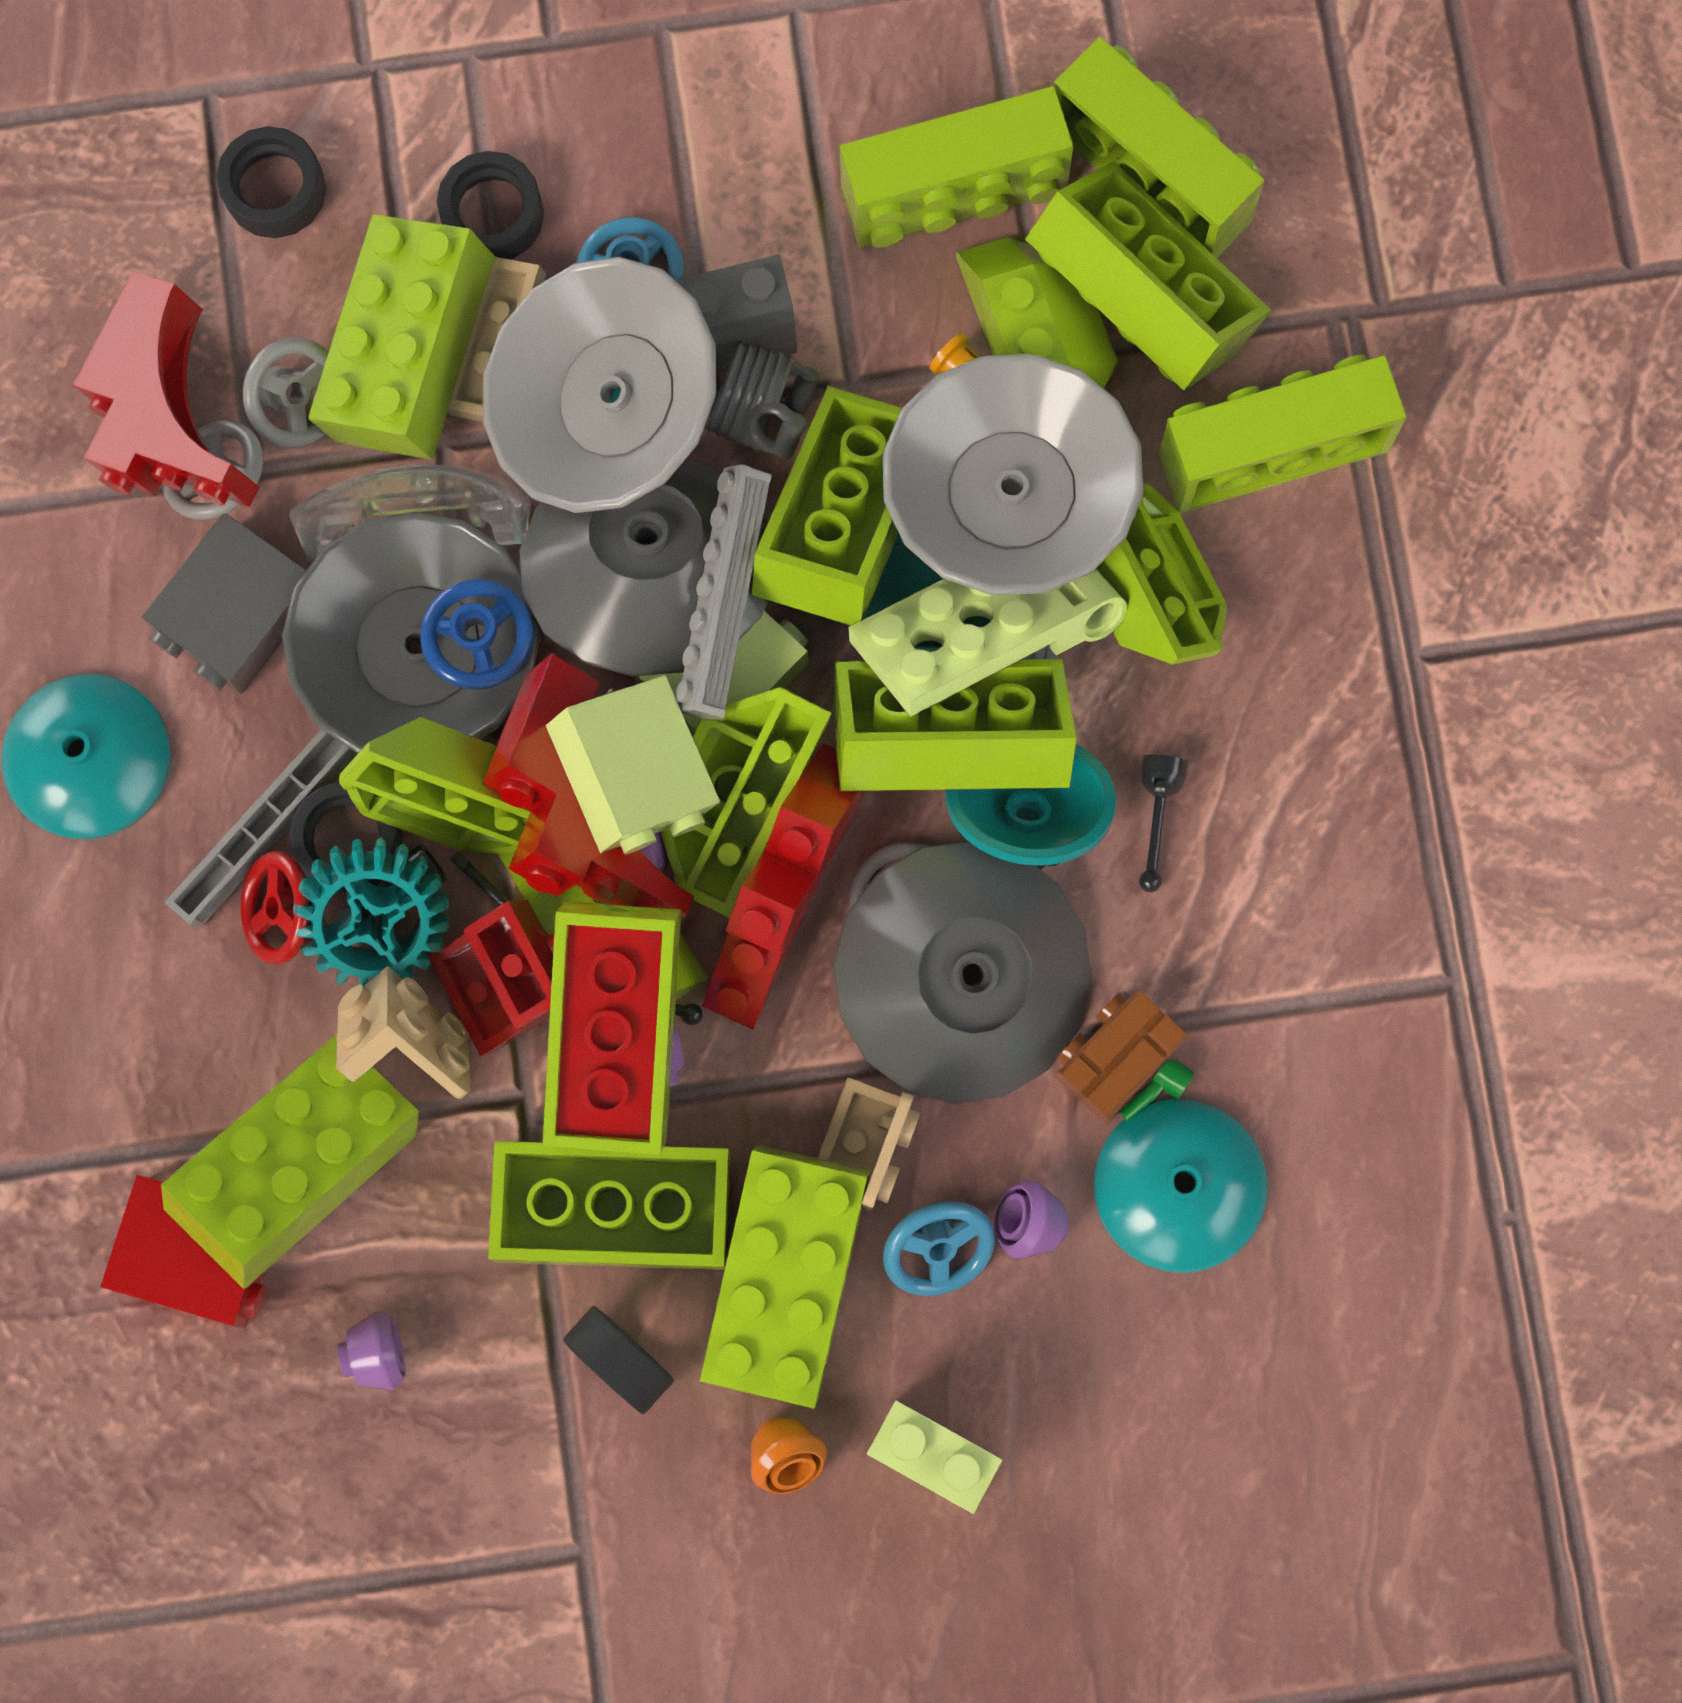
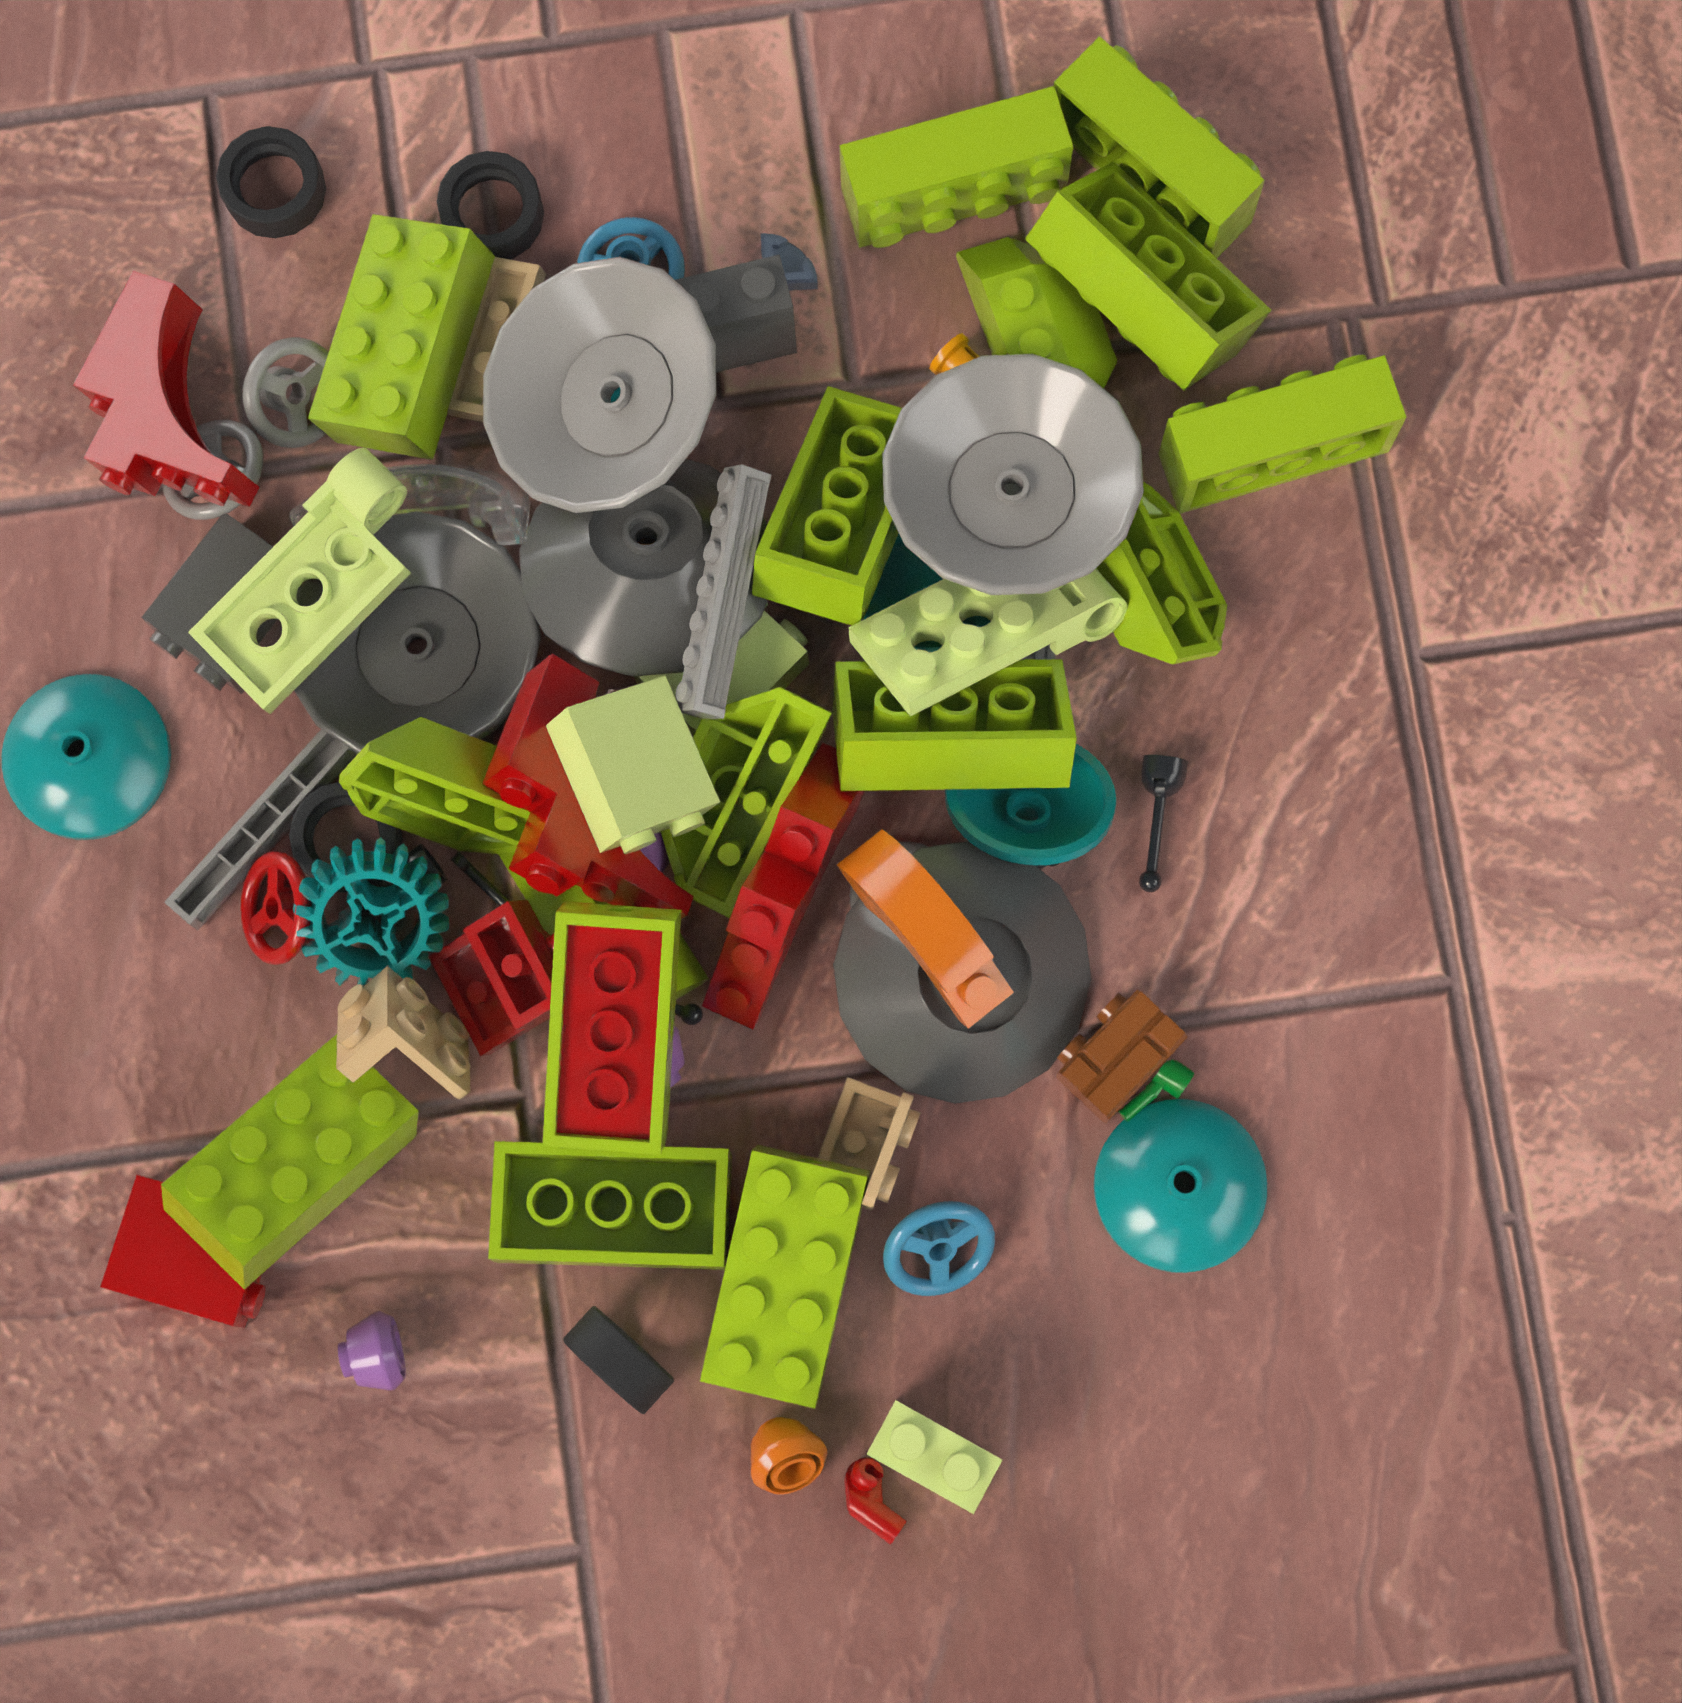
blue piece [420,579,534,690] -> none
dark grey piece [706,340,819,459] -> none
medium lavender cone [994,1180,1069,1259] -> none
none -> yellowish green hinge [188,448,411,714]
none -> sand blue tile [761,233,818,291]
none -> orange arch [837,829,1014,1029]
none -> red arm [844,1457,907,1545]

